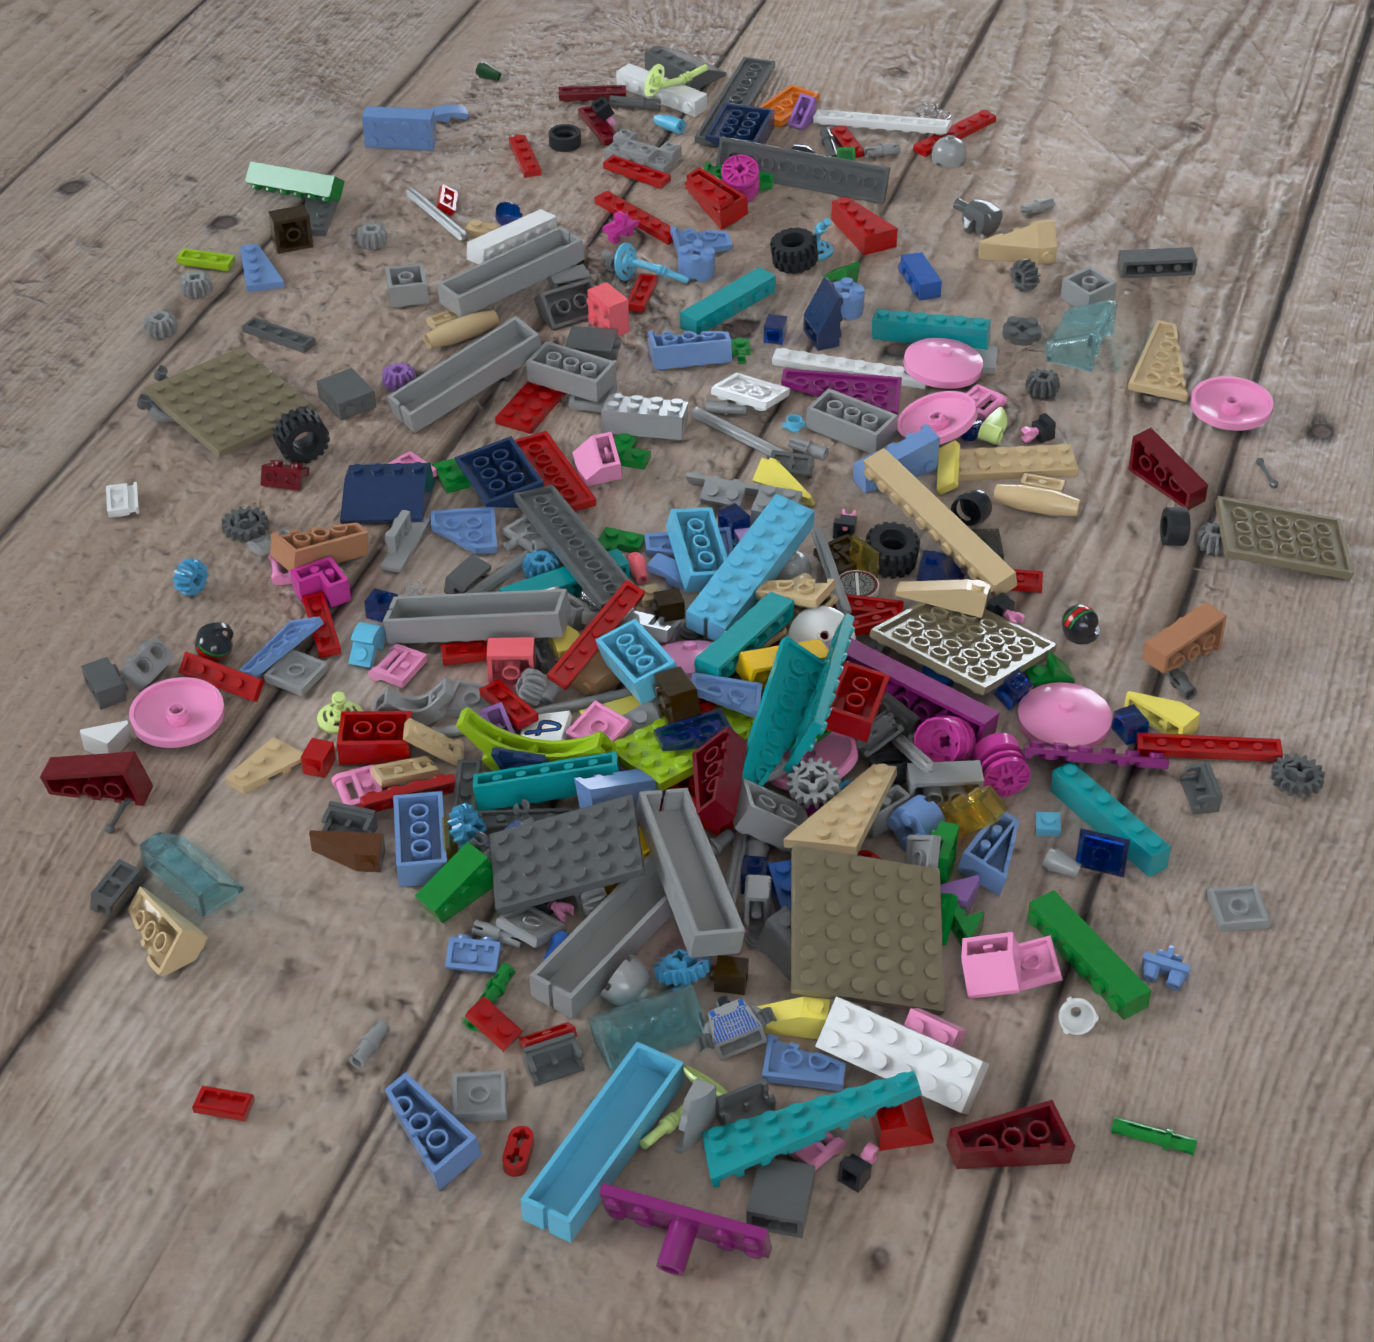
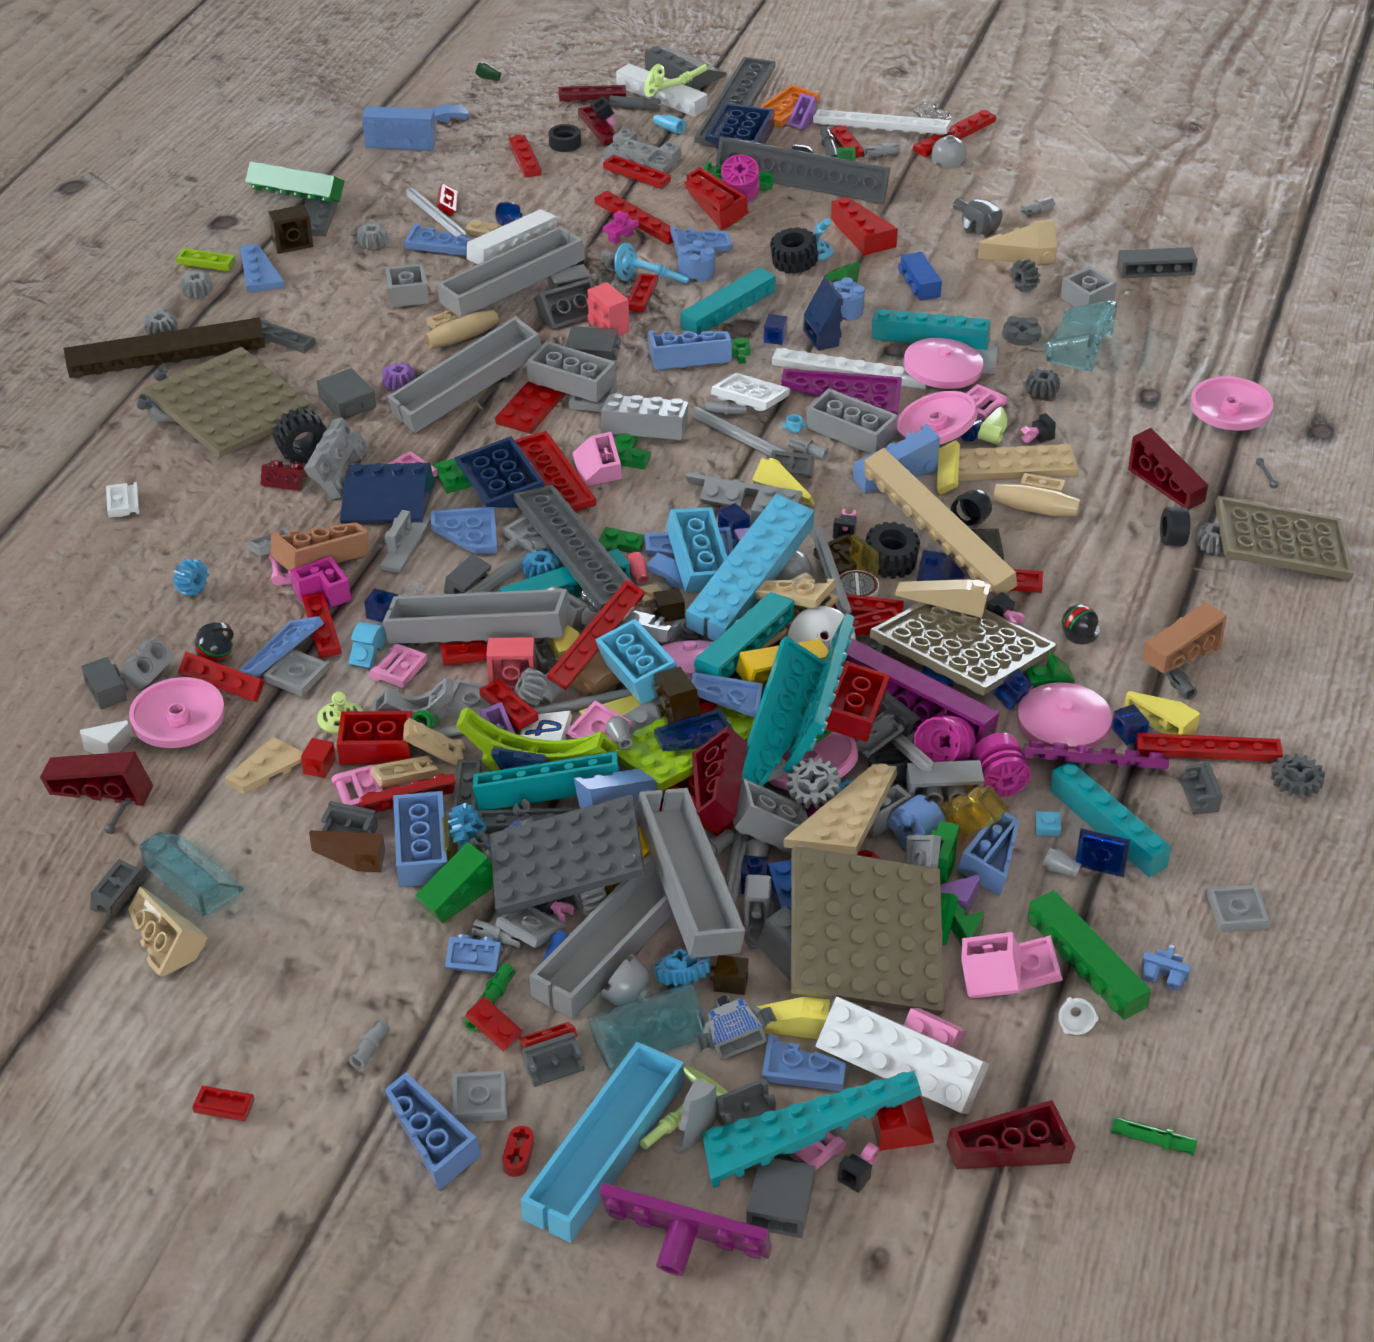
dark grey gear [221,506,269,543] -> none
tan wing [1128,320,1188,402] -> none
none -> dark brown brick [63,317,265,378]
none -> light grey bracket [304,417,368,500]
none -> medium blue wing [404,223,473,257]
none -> green cone [412,710,440,729]
none -> light grey cone [606,716,632,750]

